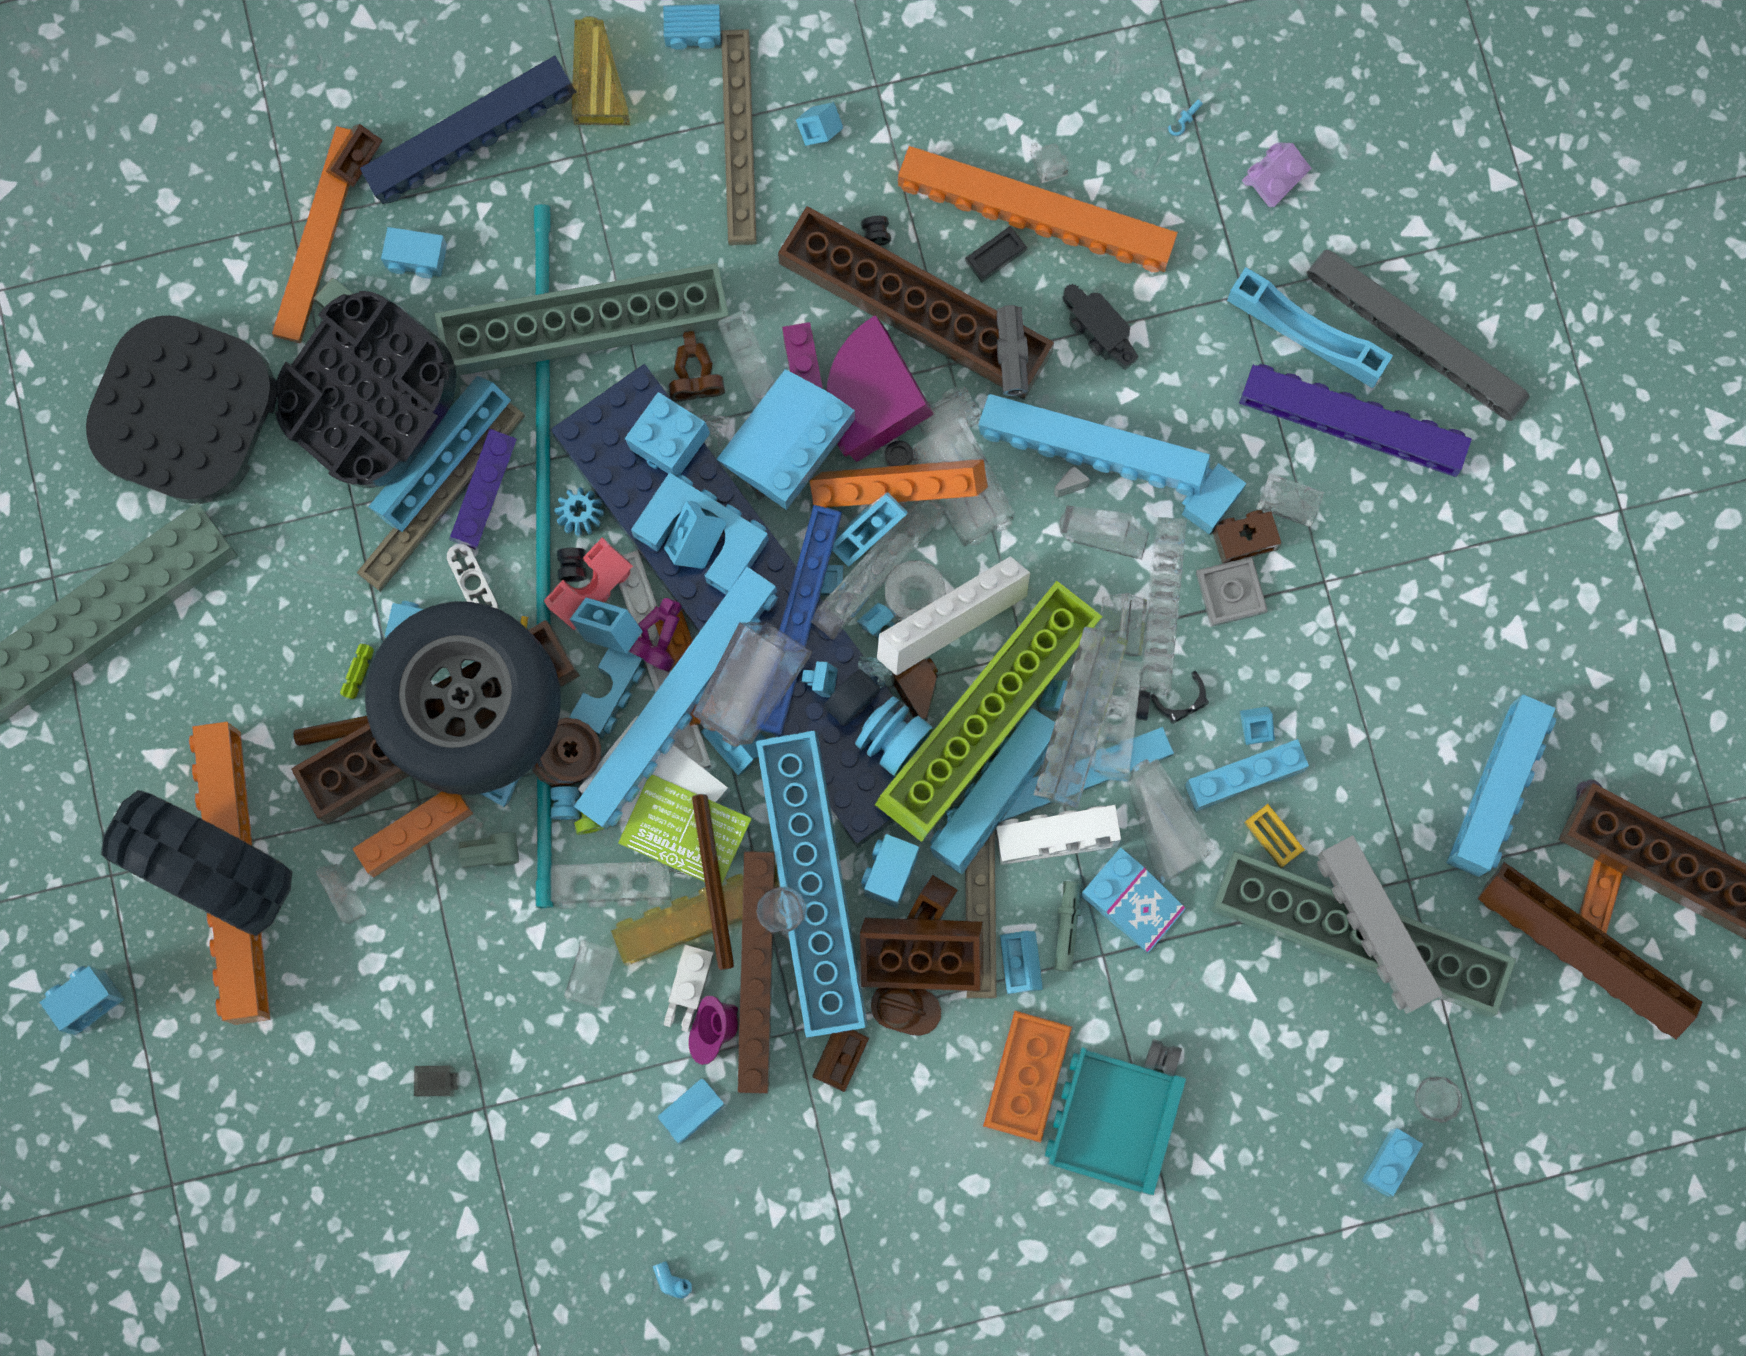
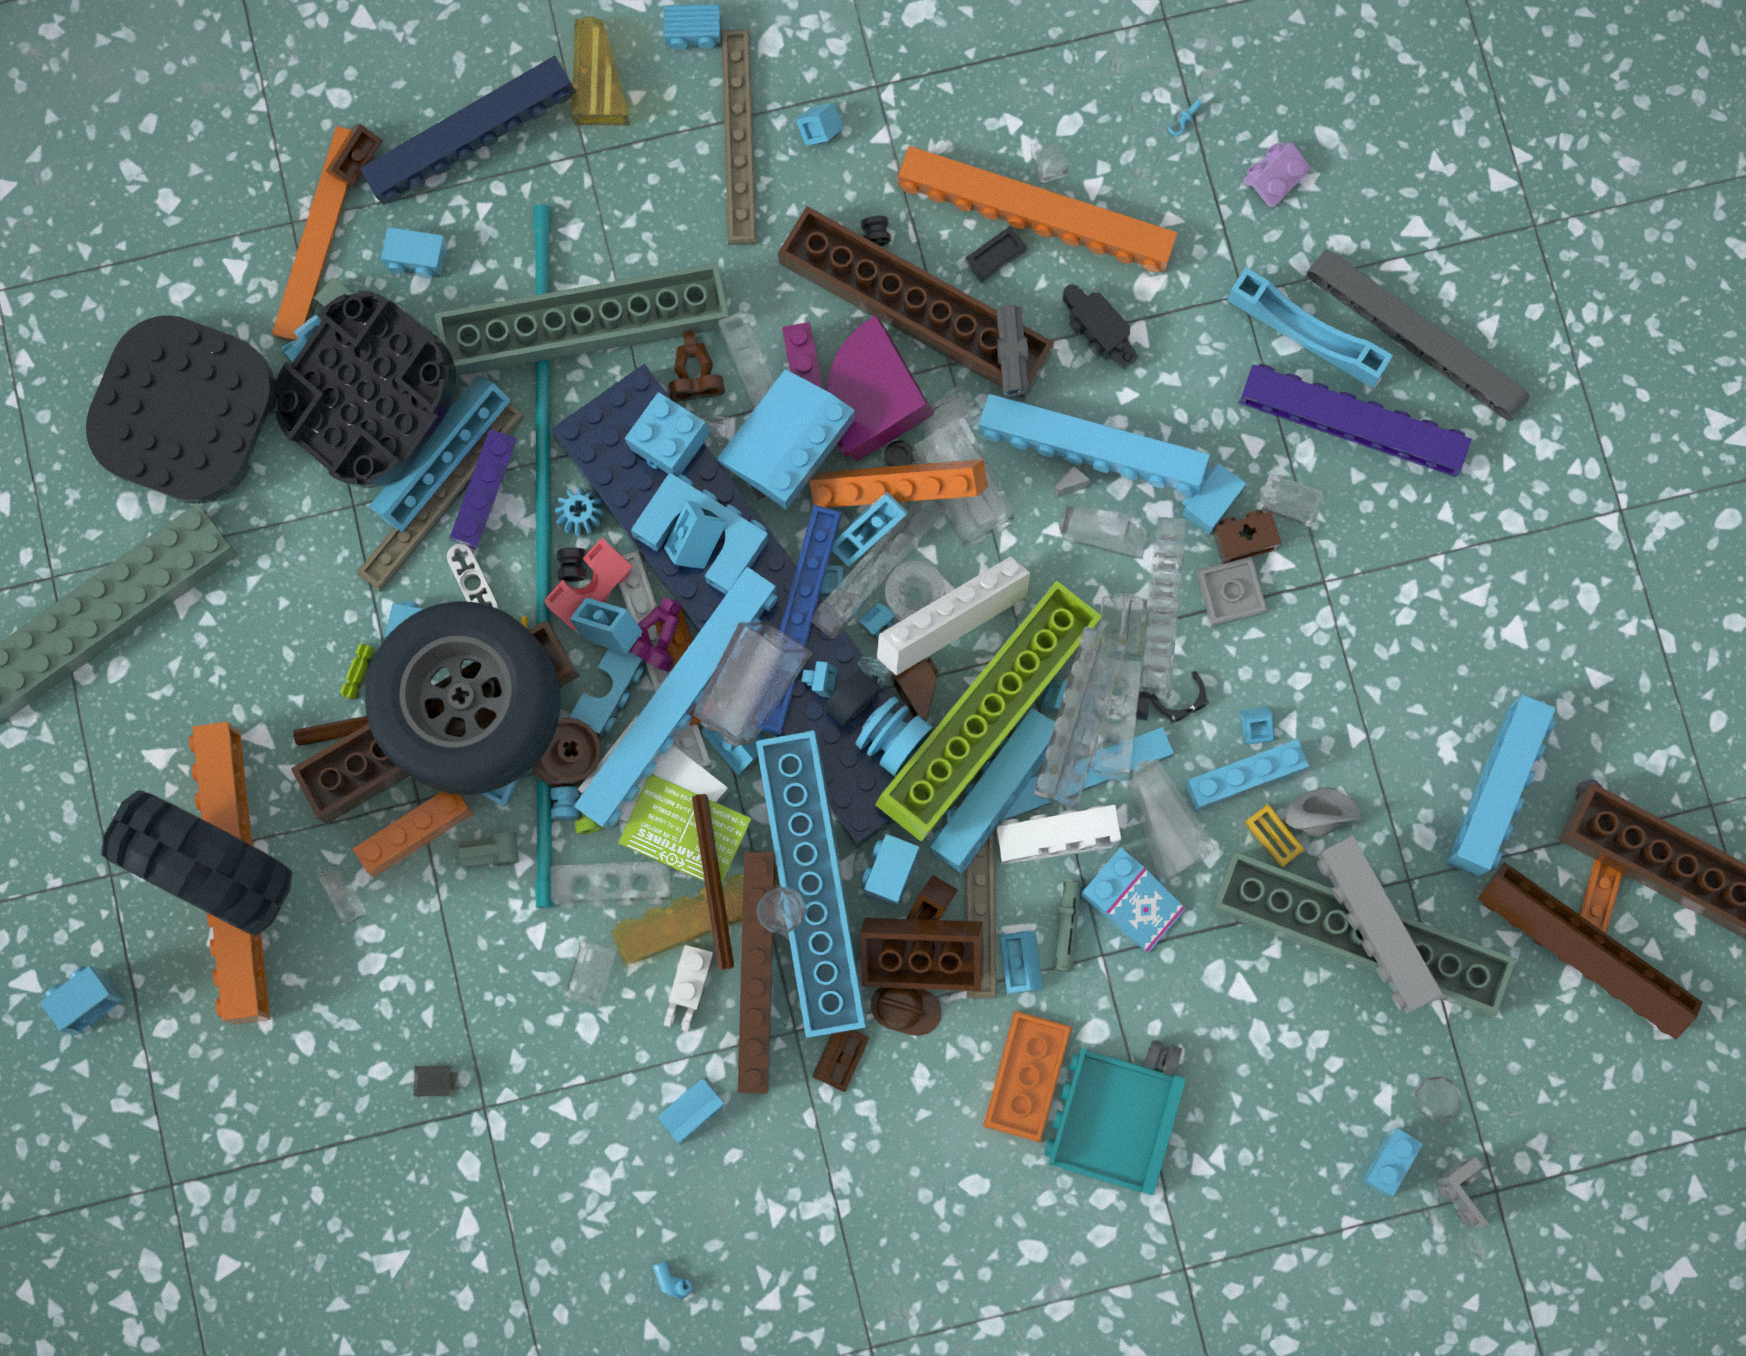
magenta piece [689,996,738,1065] -> none
none -> medium azure plate [280,315,321,363]
none -> light grey hat [1285,788,1362,837]
none -> light grey bracket [1436,1156,1489,1229]

